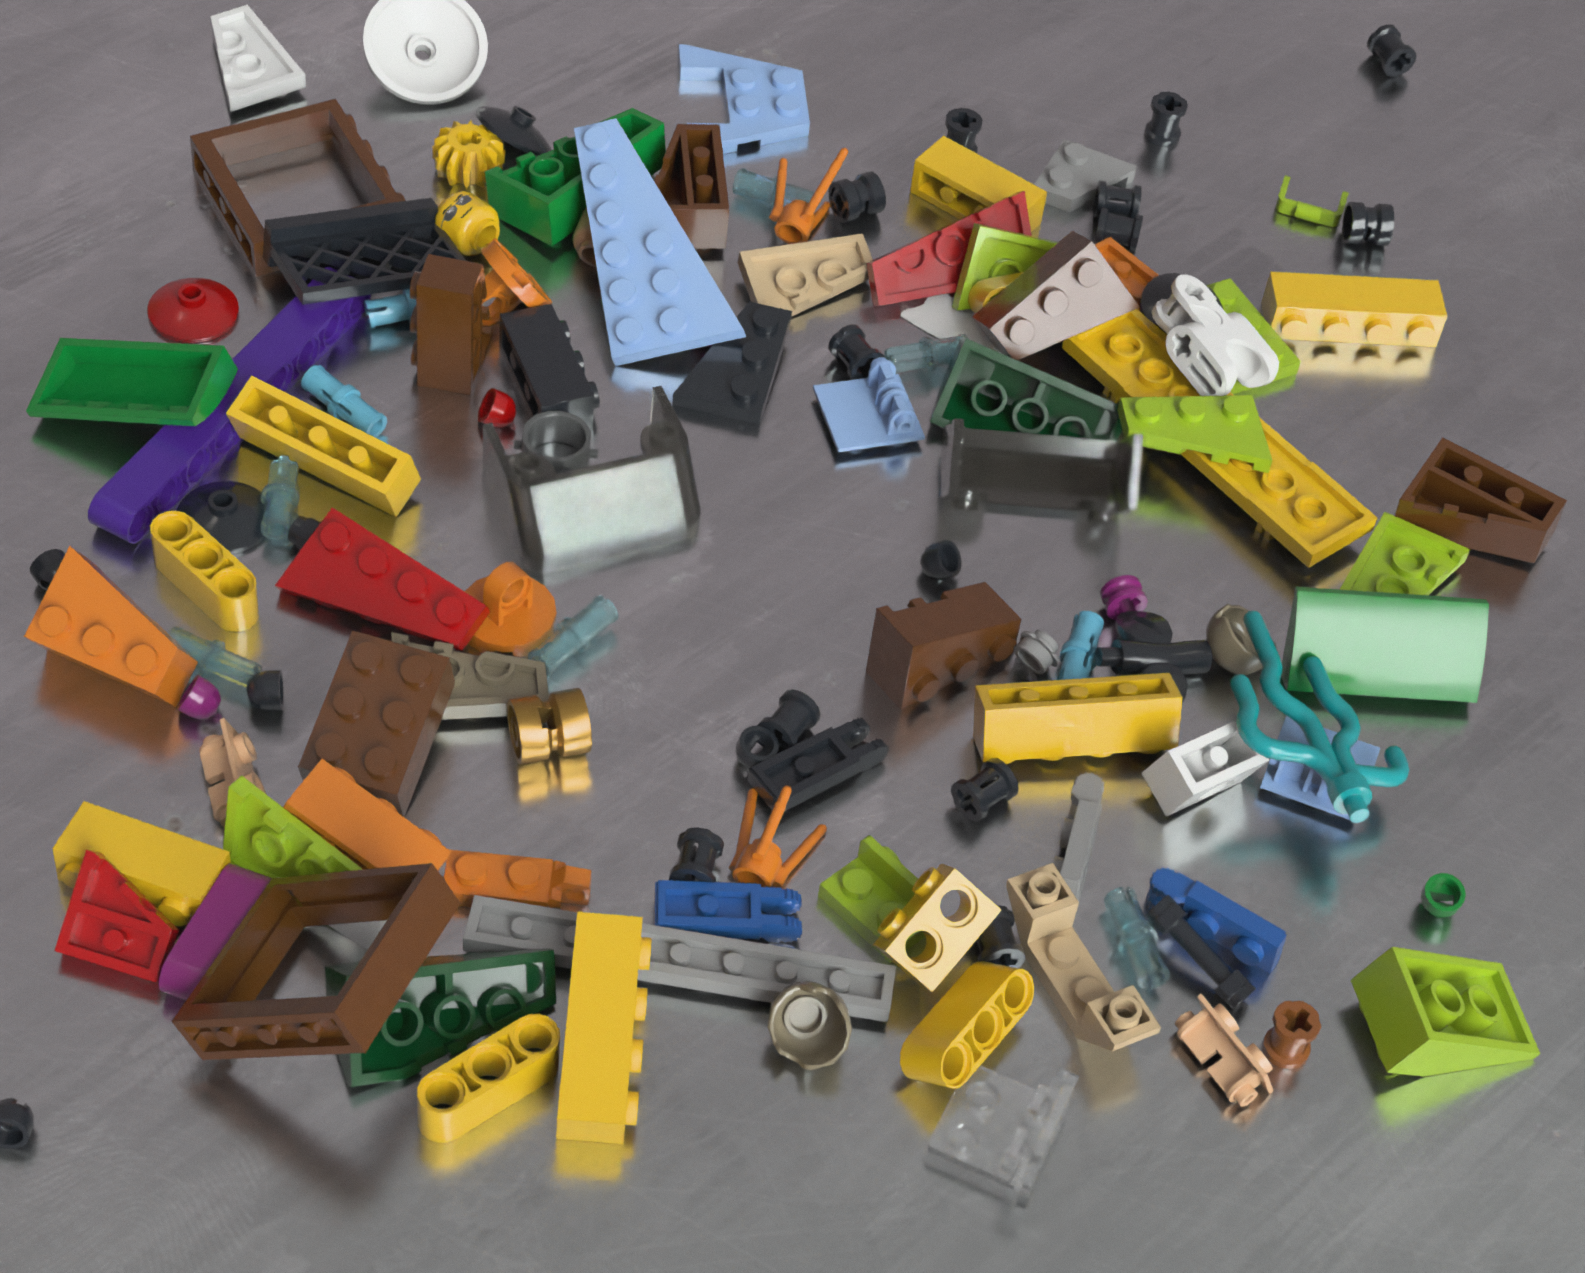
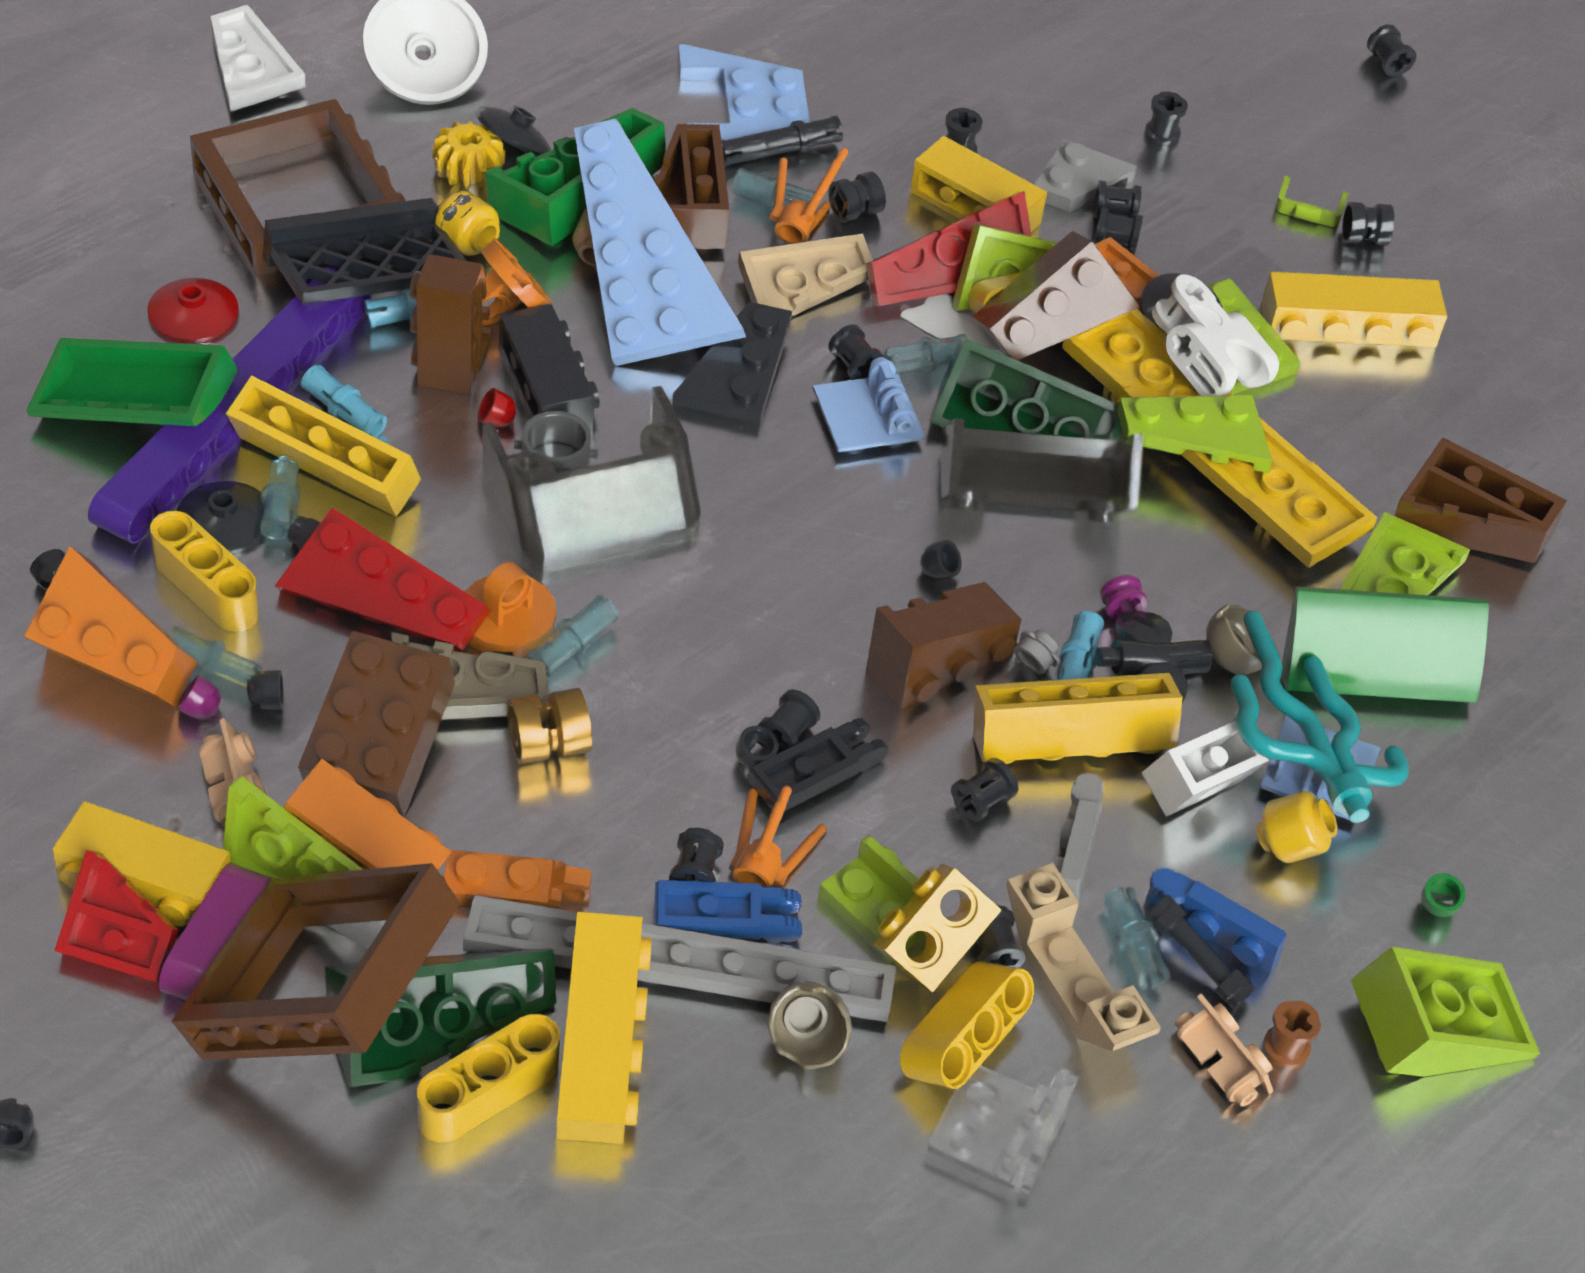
none -> black pin [721,115,843,167]
none -> yellow head [1257,791,1337,863]

